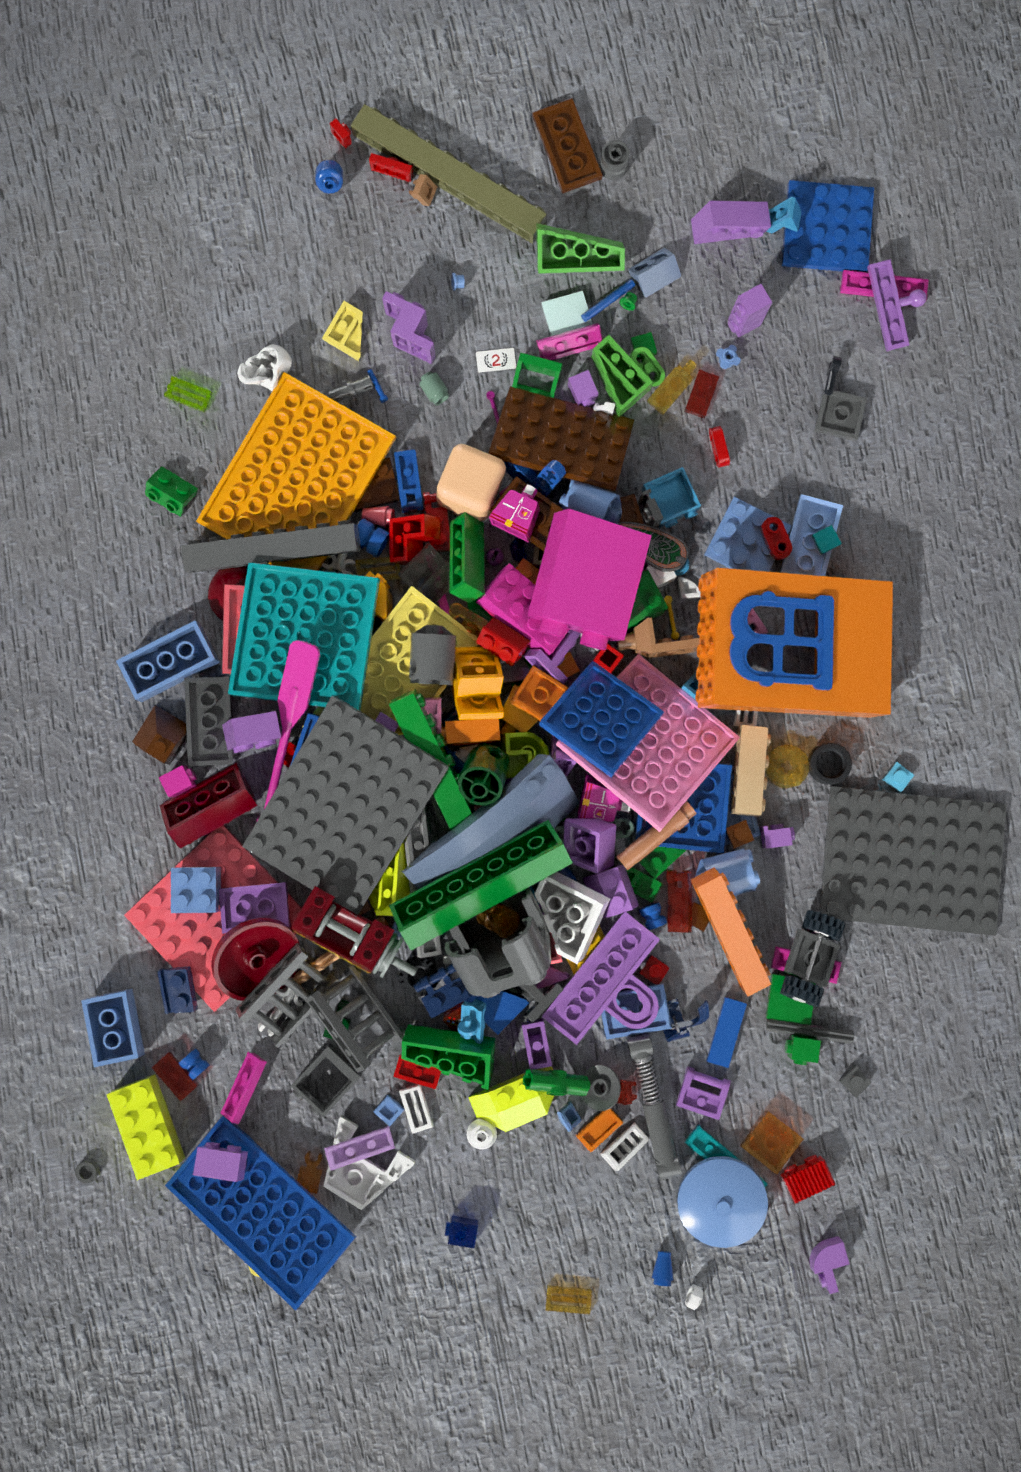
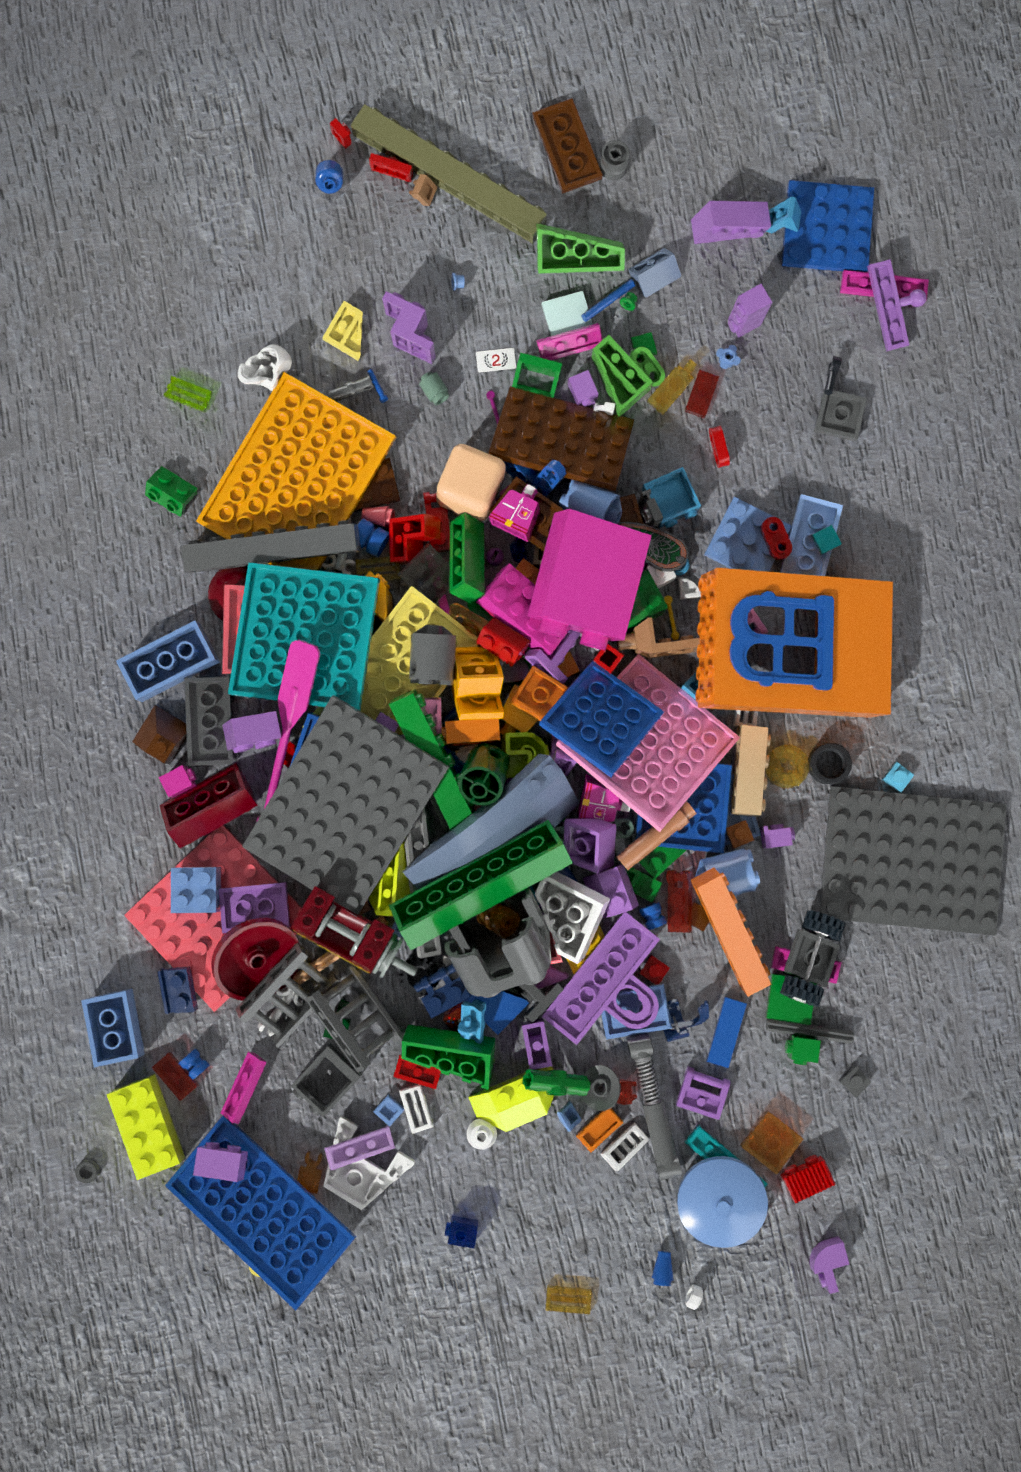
blue plate [394,449,424,513] -> none

